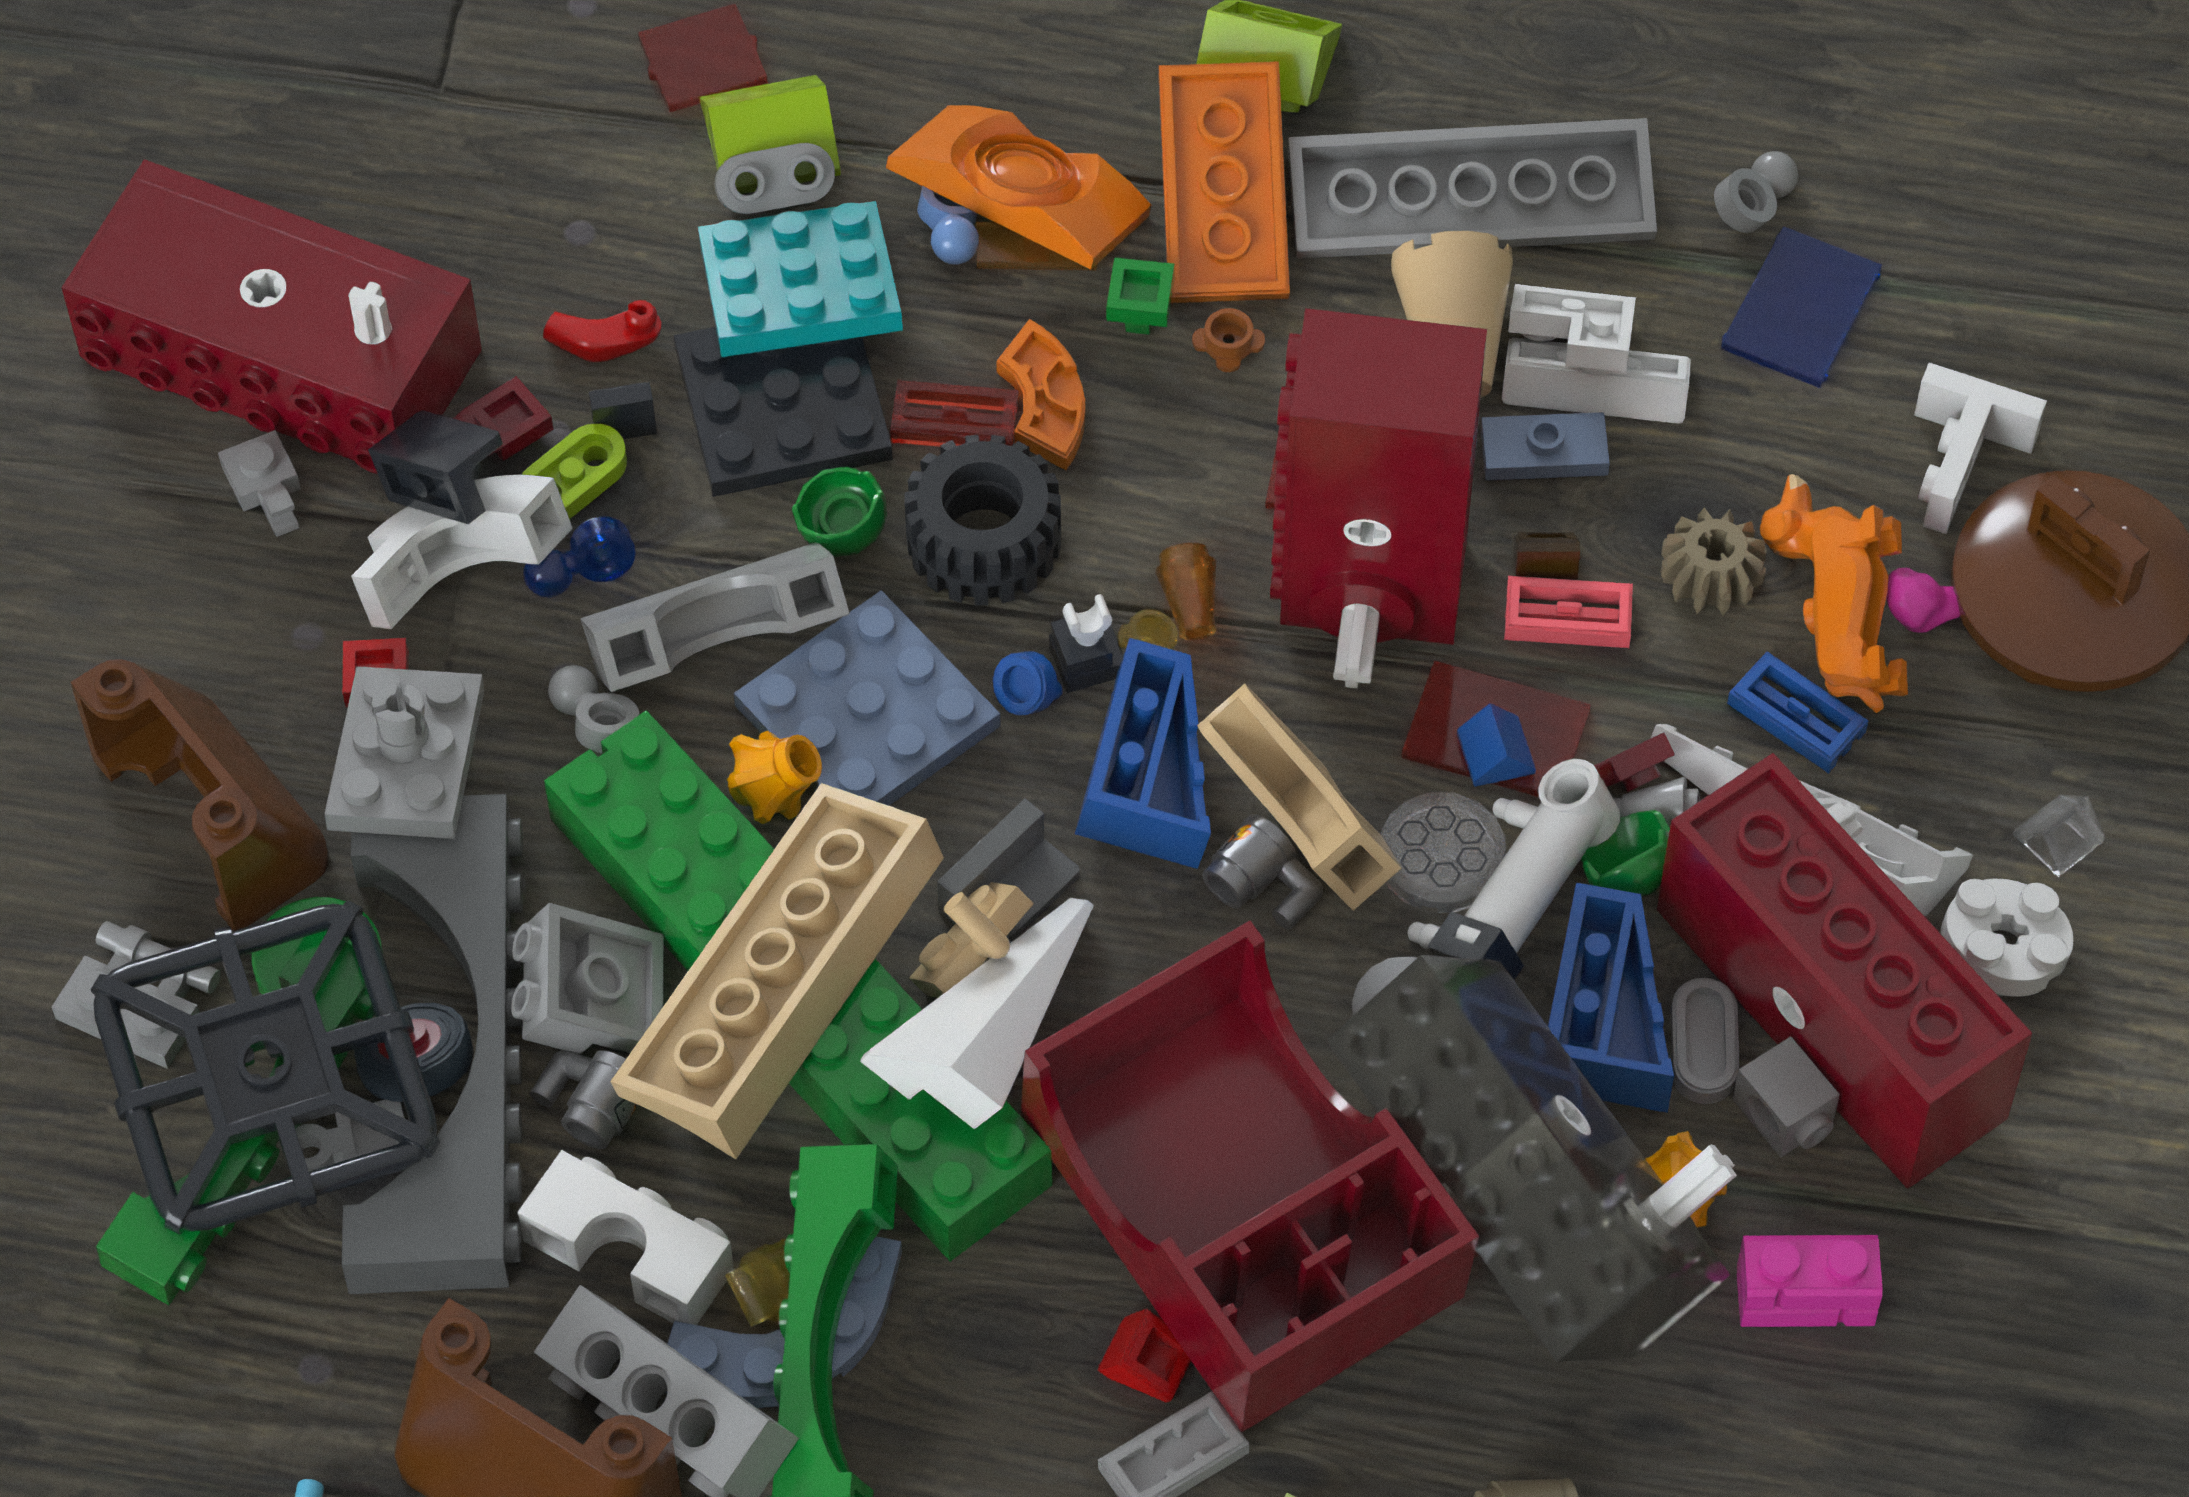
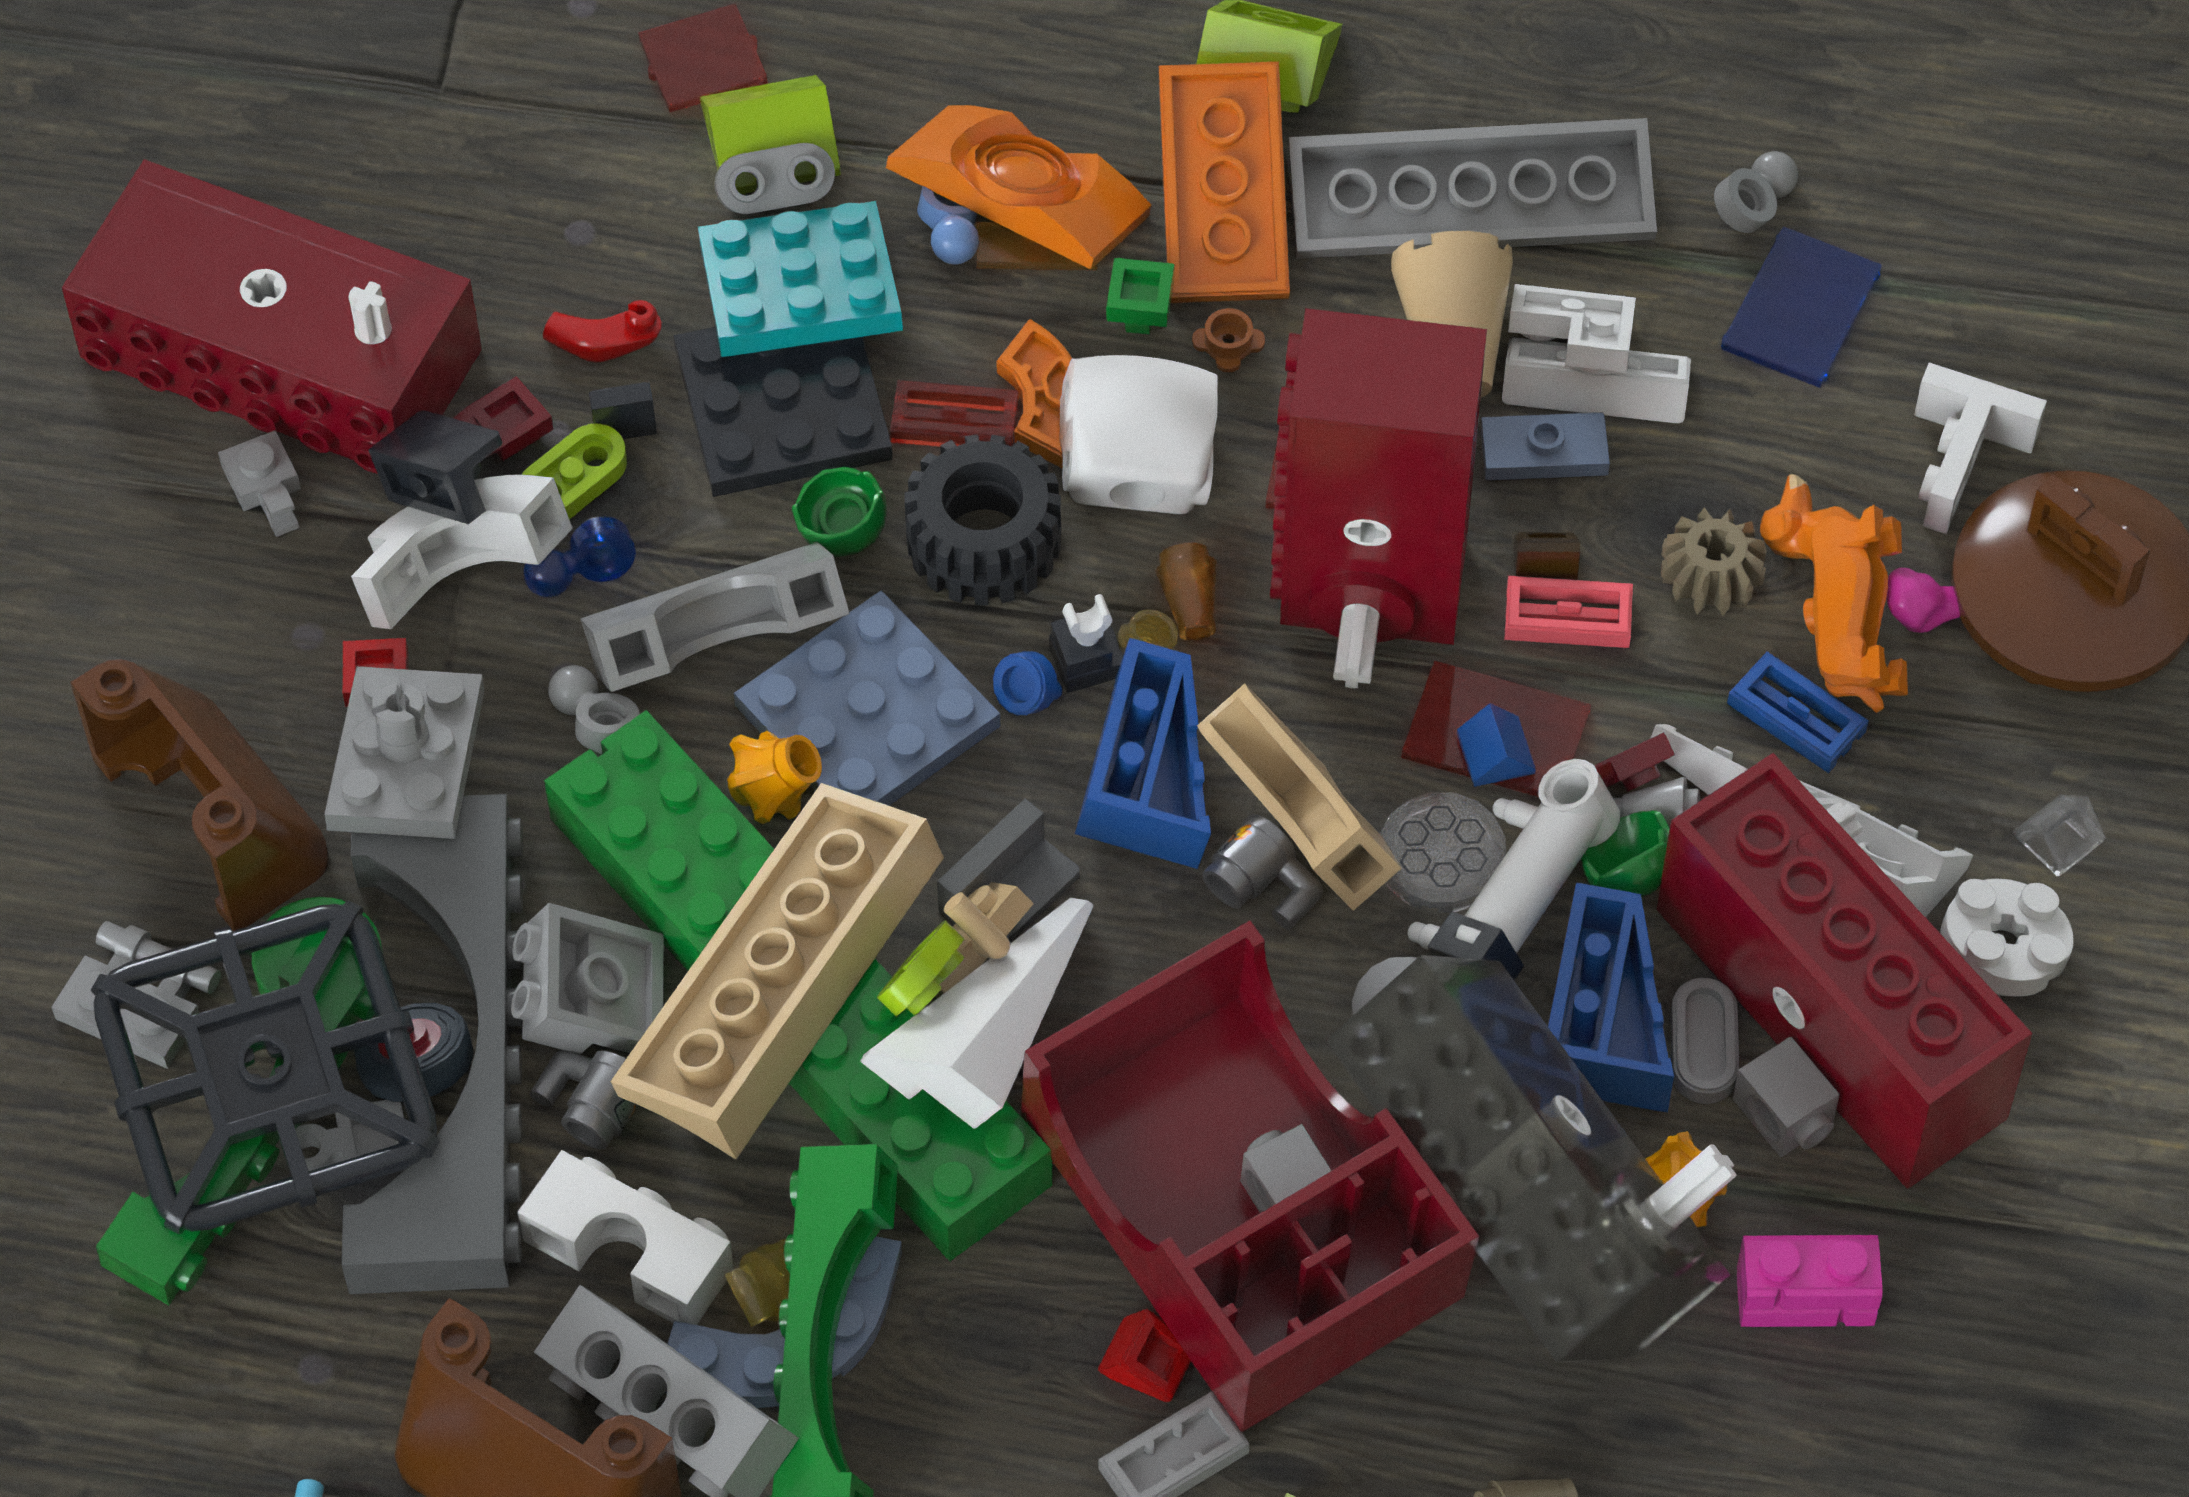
none -> lime plate [877,920,965,1016]
none -> white piece [1059,355,1217,514]
none -> light grey brick [1240,1124,1331,1213]

